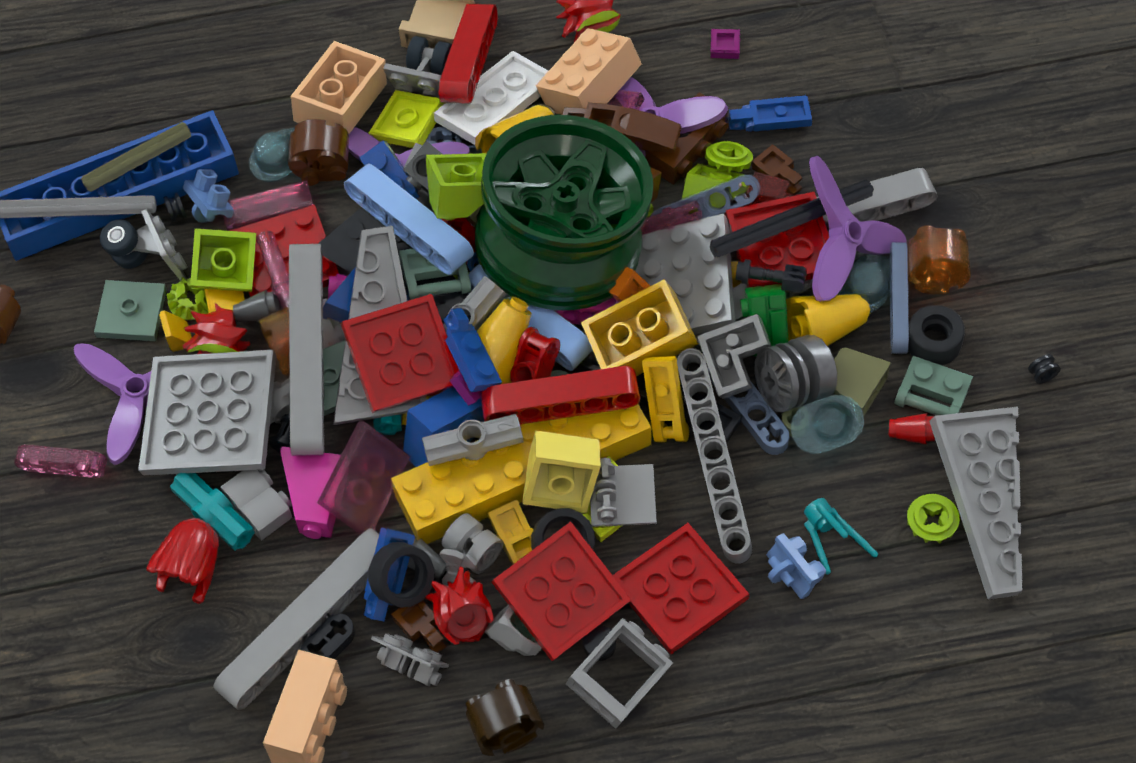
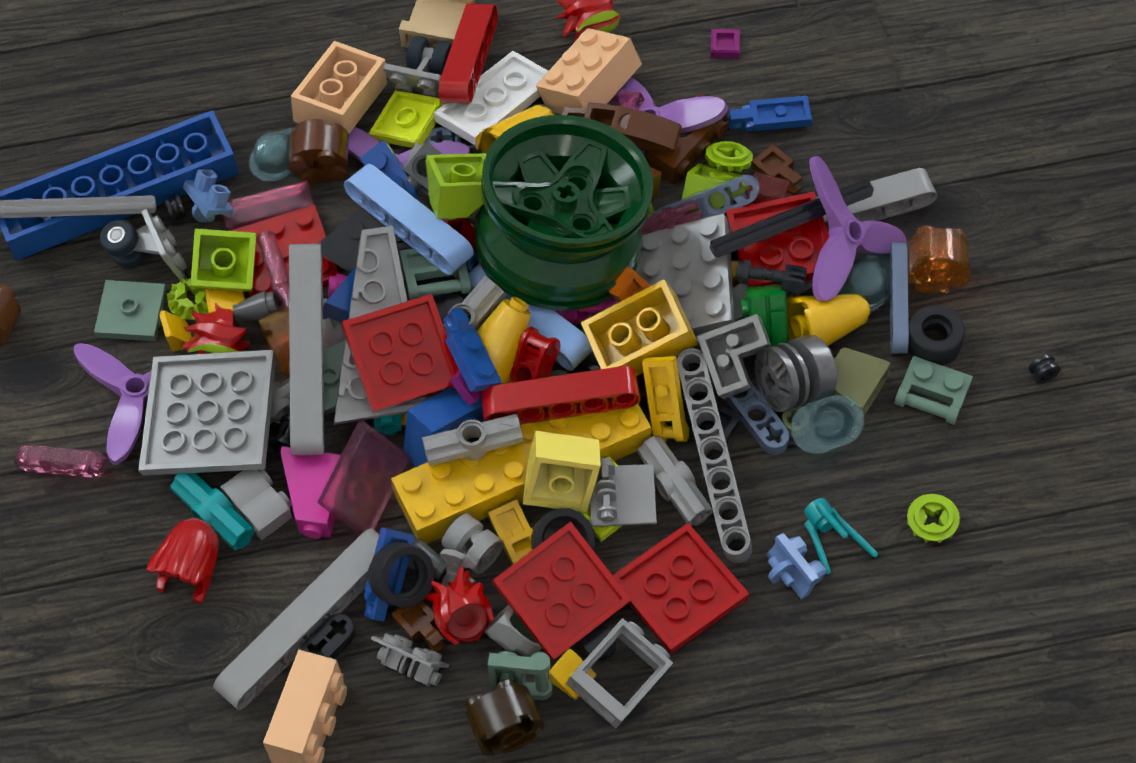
olive axle [81,122,191,192] -> none
red cone [889,413,935,445] -> none
light grey wing [929,407,1022,600] -> none
none -> sand green plate [488,651,553,700]
none -> yellow slope [549,648,596,700]
none -> light grey piece [637,436,712,526]

